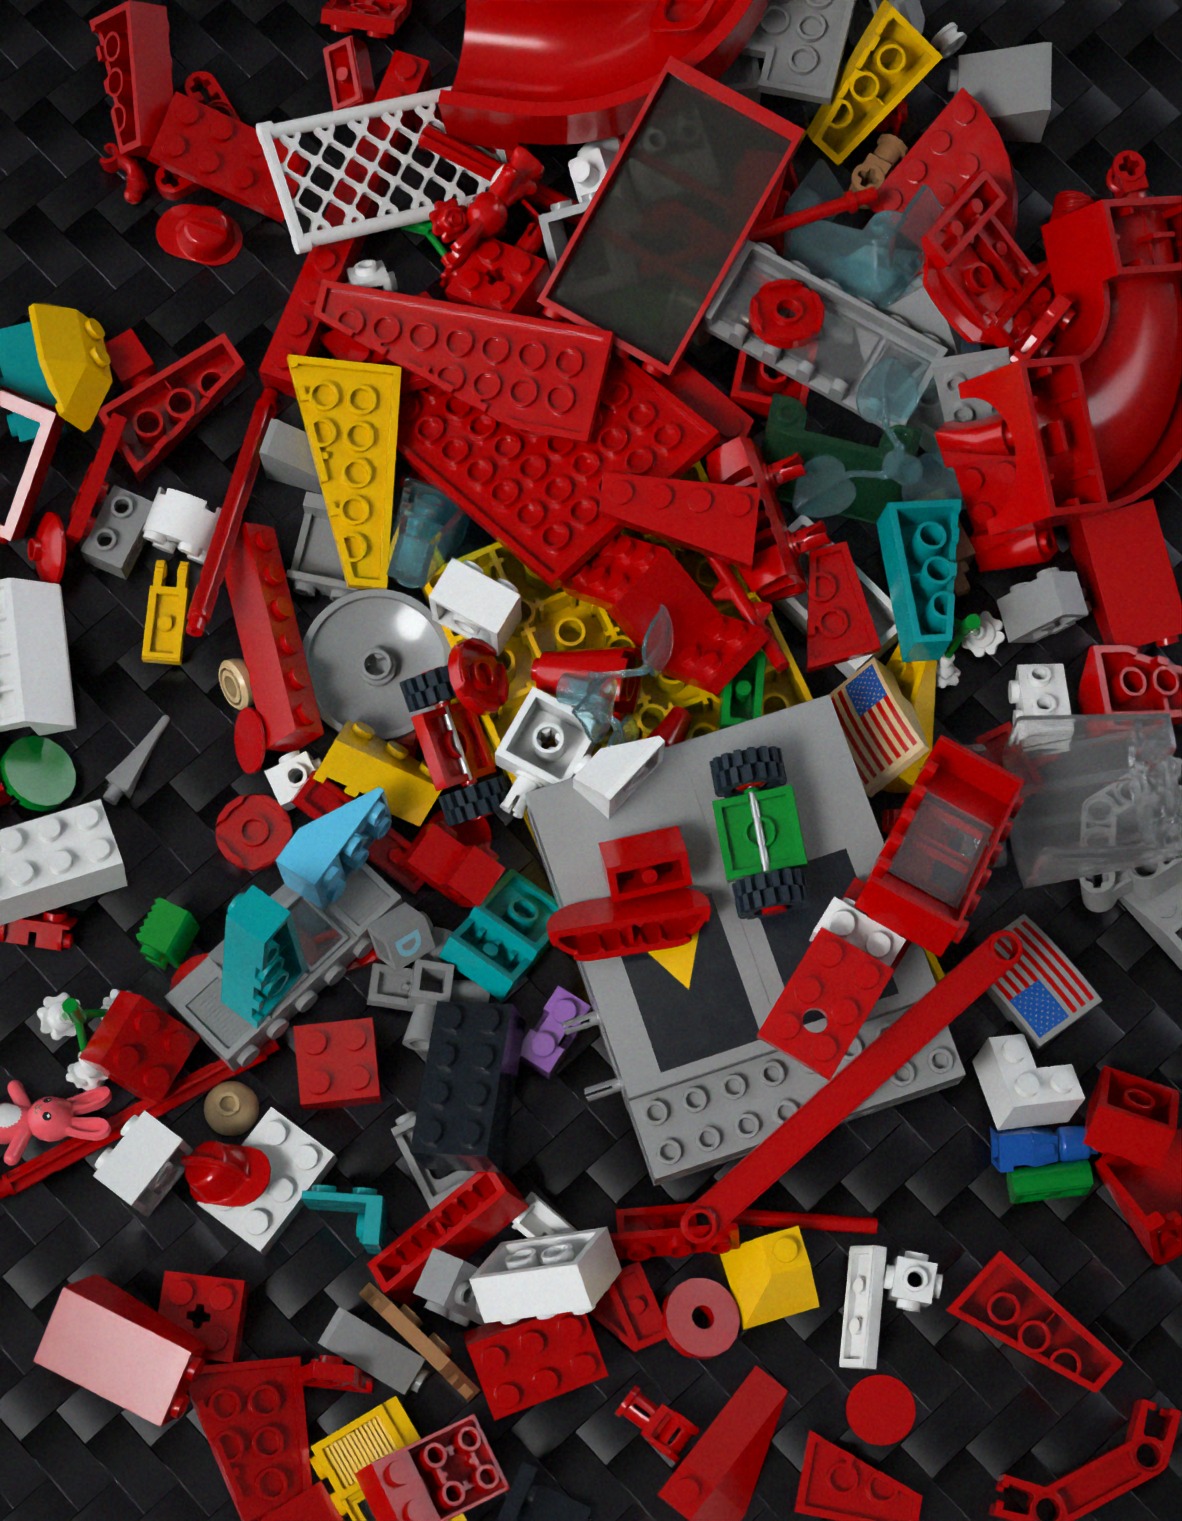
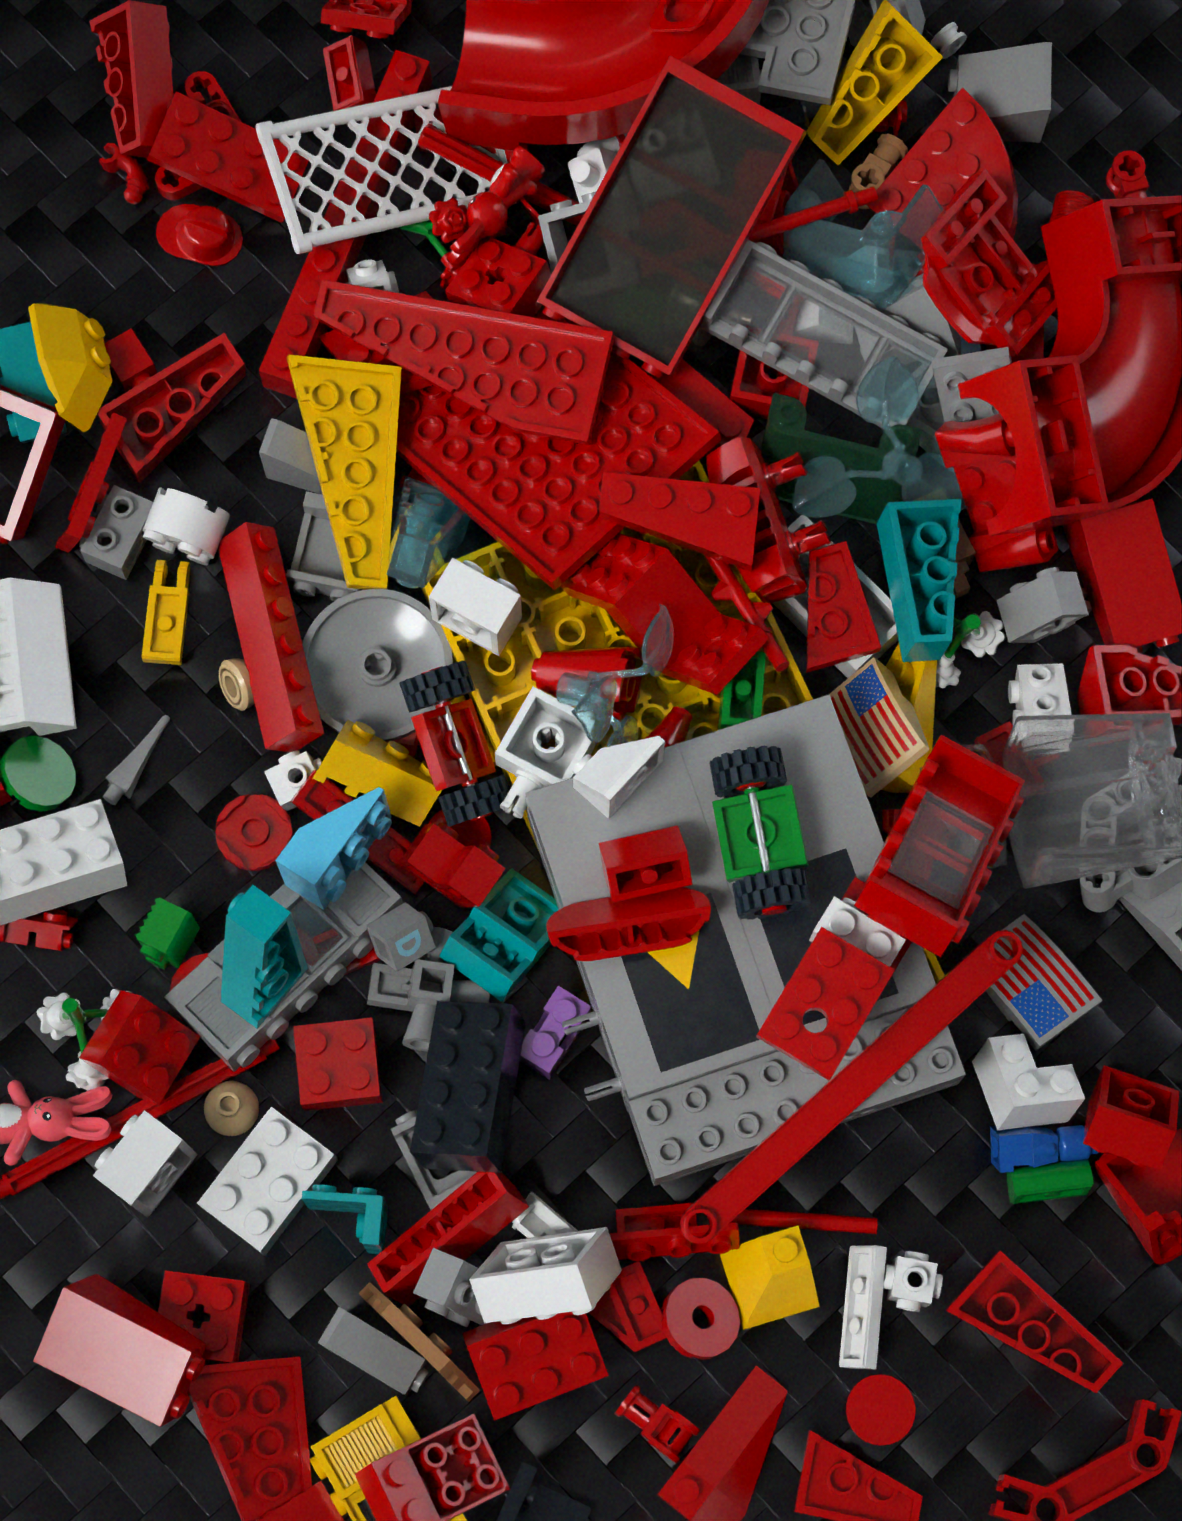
red dish [27,512,66,584] -> none
red piece [181,1140,272,1207] -> none
red piece [186,388,279,637] -> none
red piece [234,707,266,774] -> none
red wing [296,1355,375,1394] -> none
red tile [448,637,509,716] -> none
red tile [749,279,825,349] -> none
red wing [1009,292,1078,363] -> none

